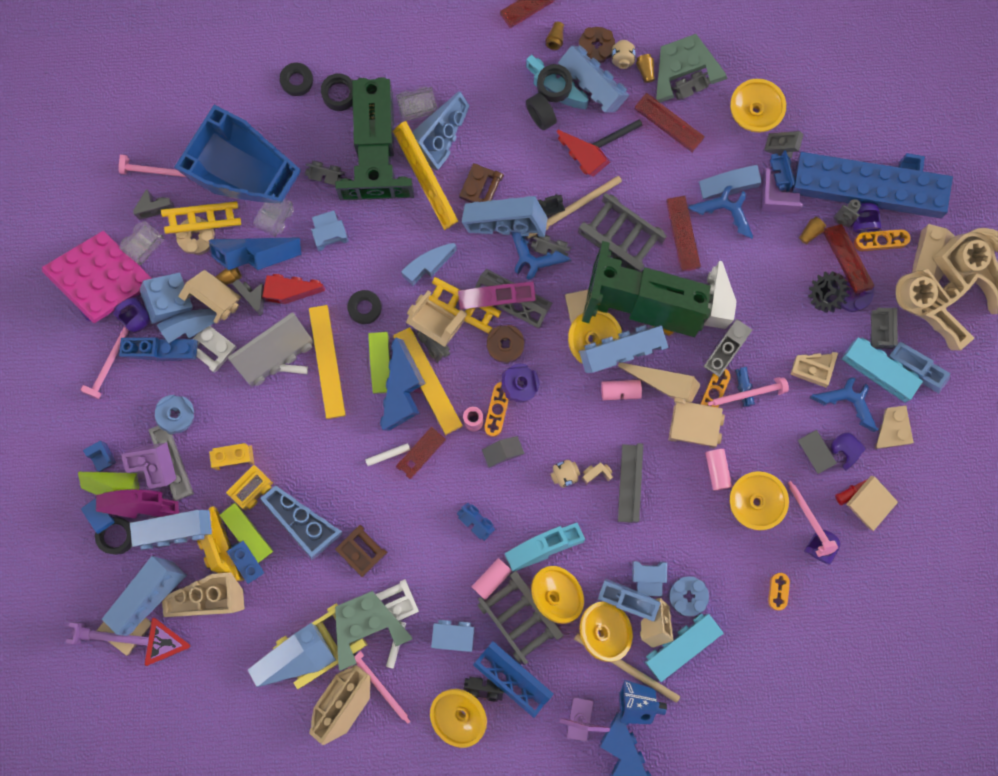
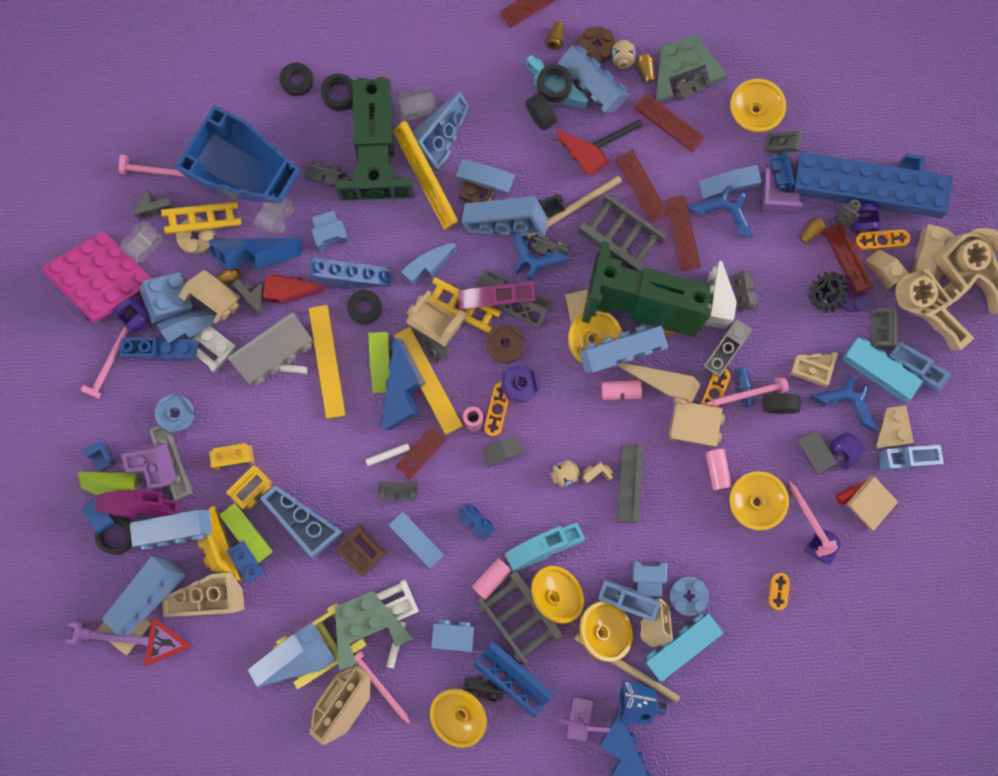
none -> blue slope [310,257,392,289]
none -> dark grey hinge [377,482,418,502]
none -> medium blue slope [389,512,444,569]
none -> medium blue slope [456,159,515,195]
none -> clear red plate [616,150,668,223]
none -> dark grey hinge [733,270,758,312]
none -> black tyre [763,393,801,414]
none -> tan slope [864,249,909,290]
none -> medium blue slope [878,445,944,471]

